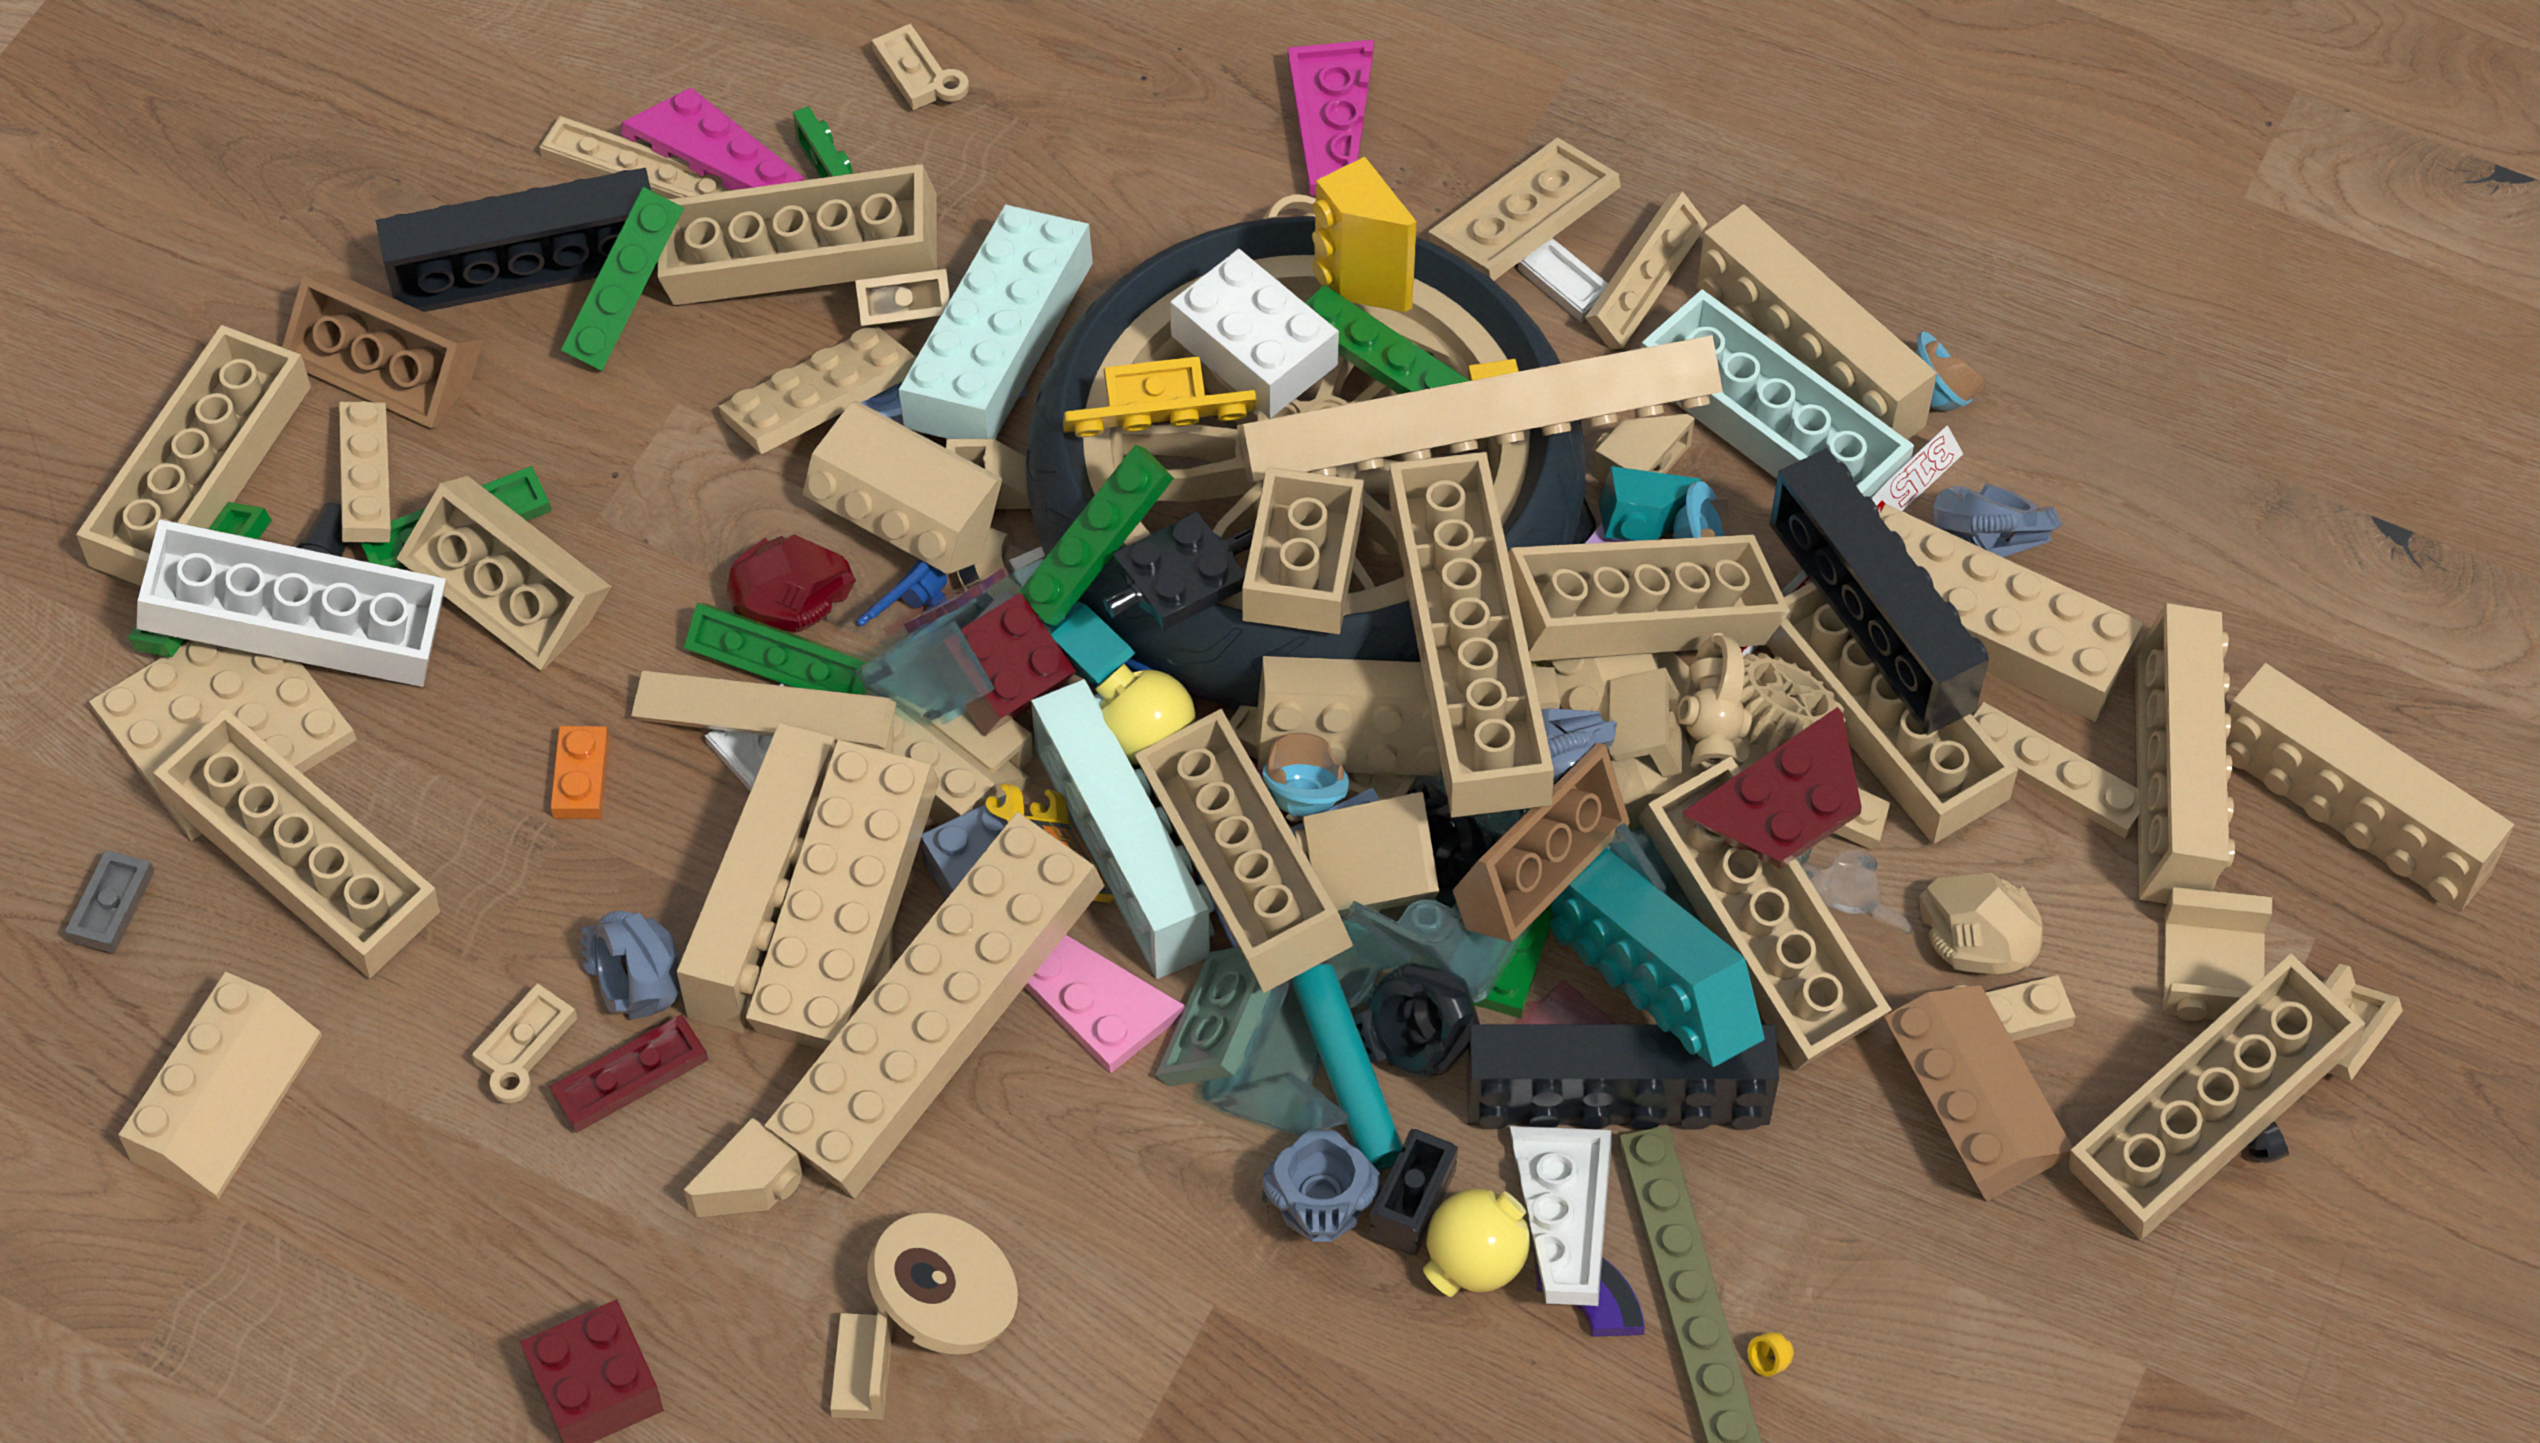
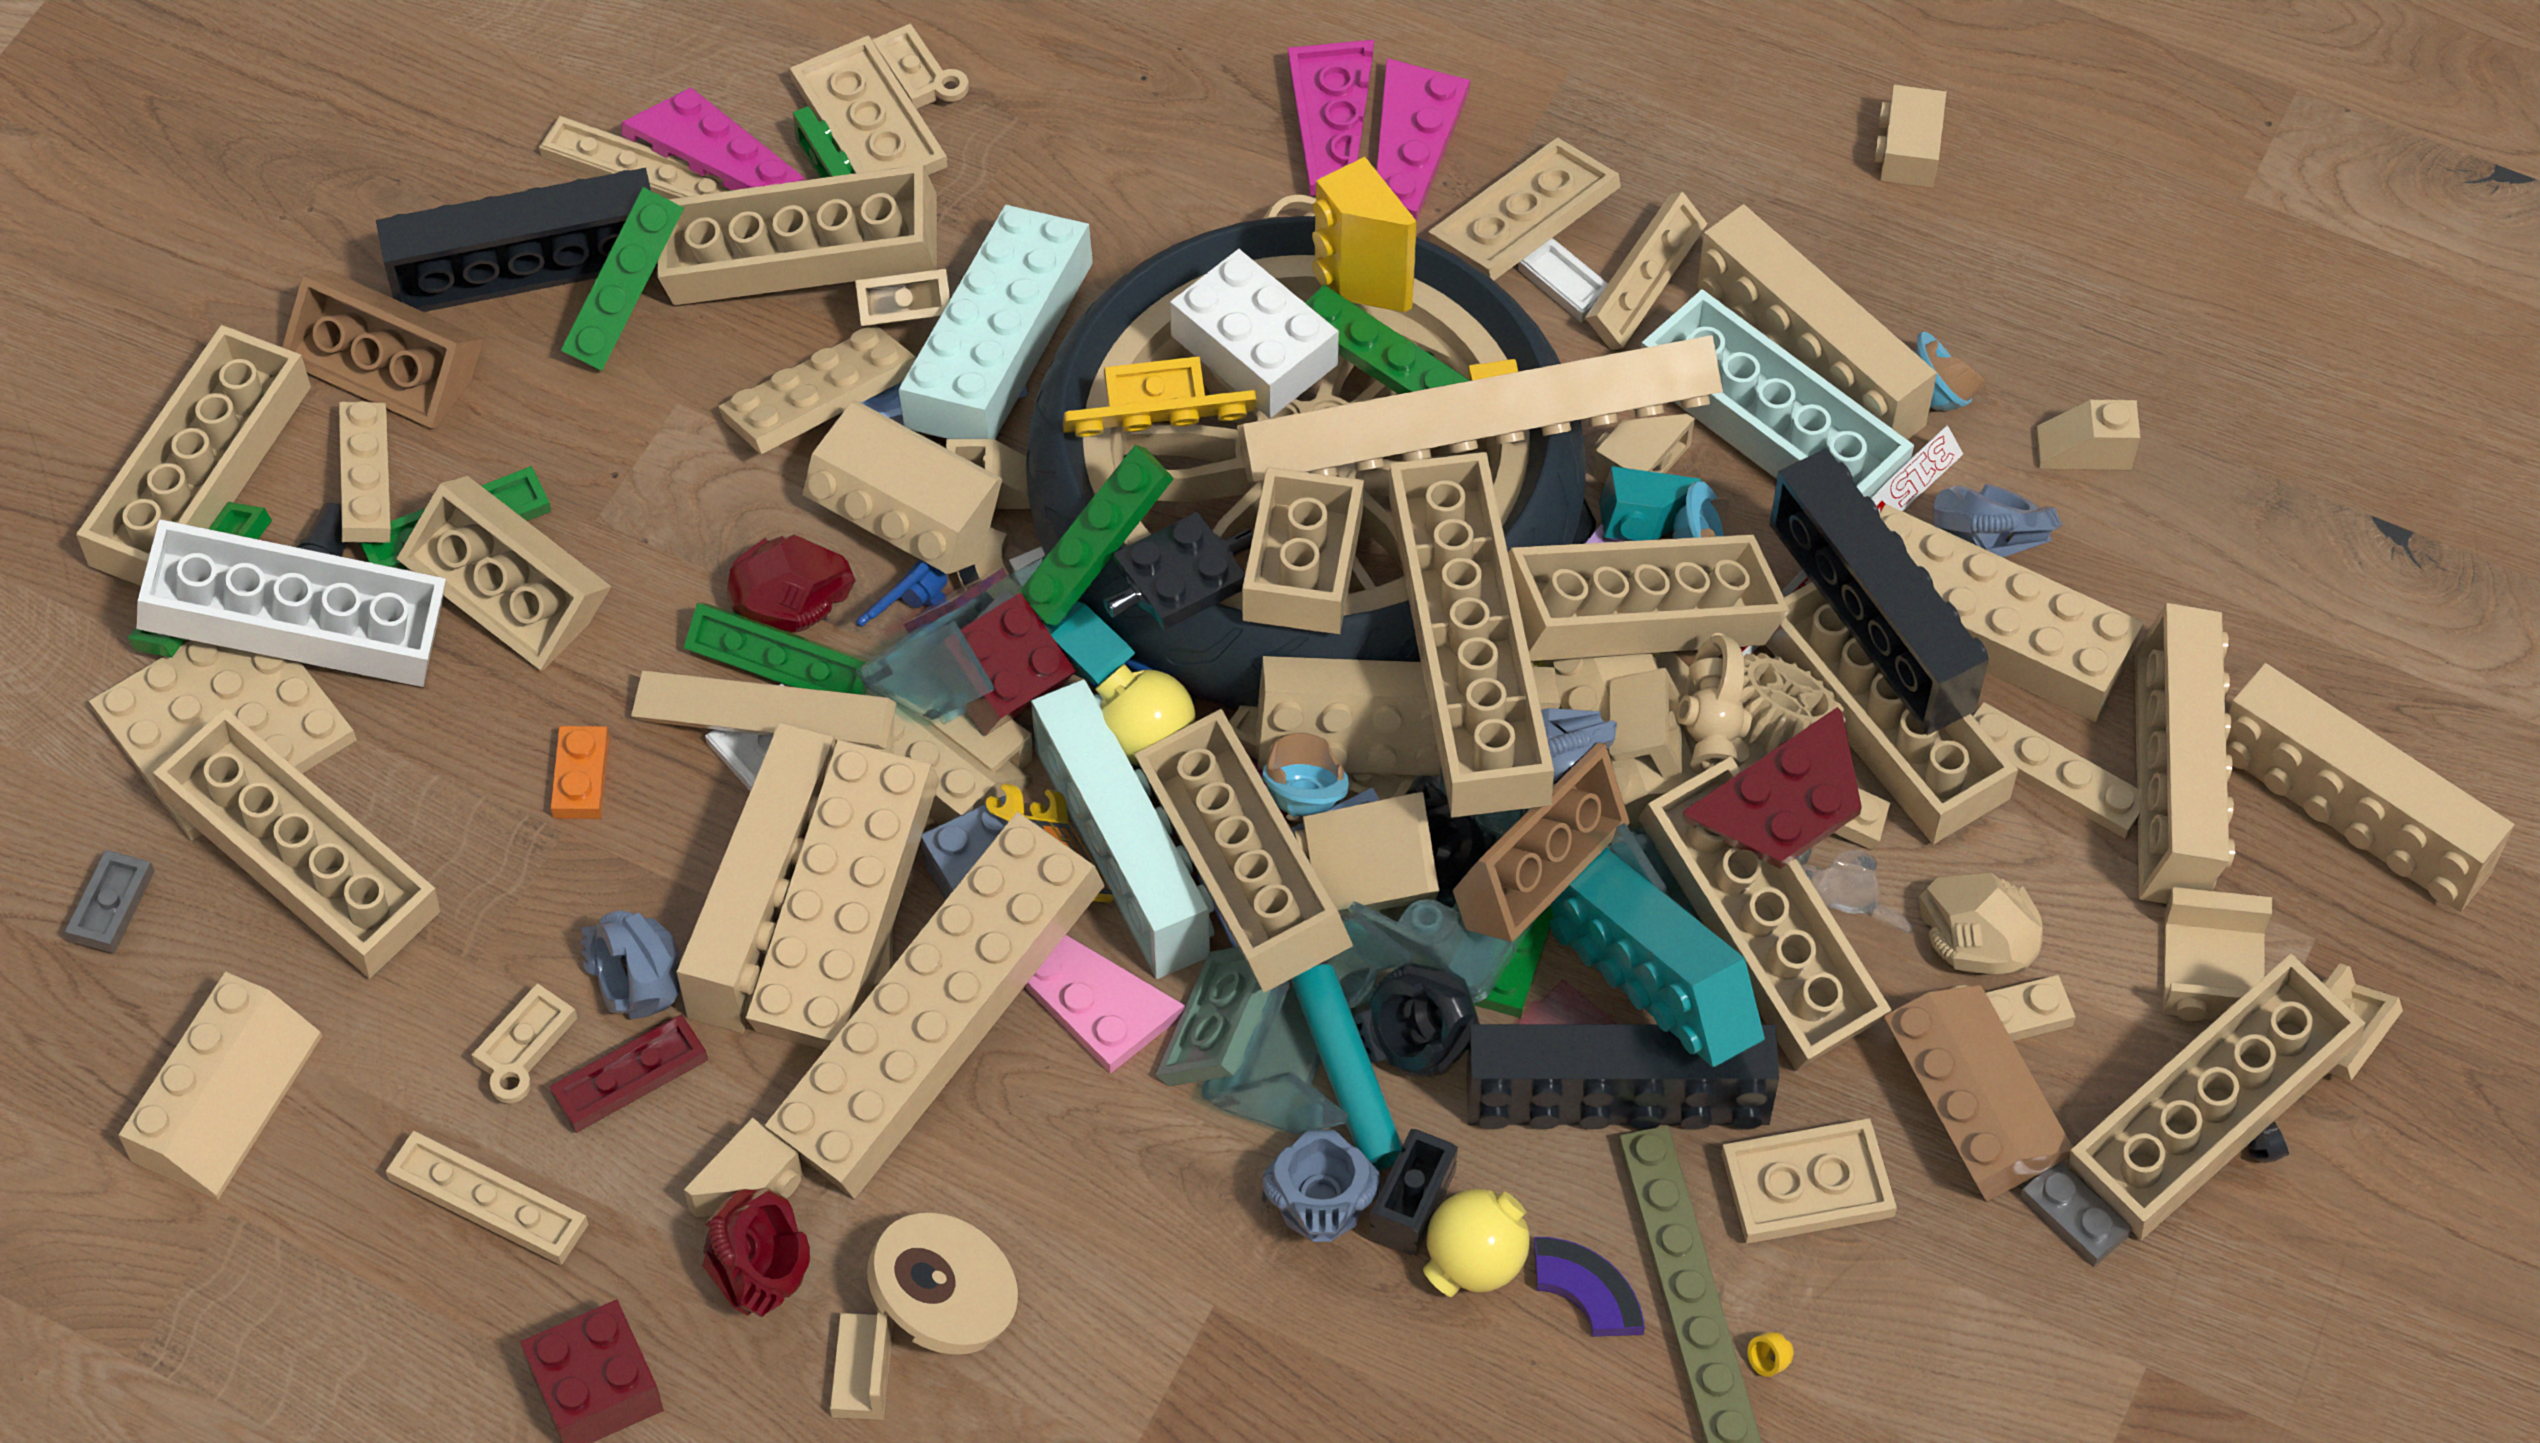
white wing [1510,1126,1611,1306] -> none
none -> tan plate [386,1130,589,1266]
none -> dark red helmet [702,1188,810,1317]
none -> tan plate [790,35,948,175]
none -> dark pink wing [1377,58,1470,221]
none -> tan plate [1721,1118,1897,1244]
none -> tan brick [1874,85,1947,188]
none -> flat silver plate [2020,1162,2132,1267]
none -> tan slope [2036,399,2140,470]

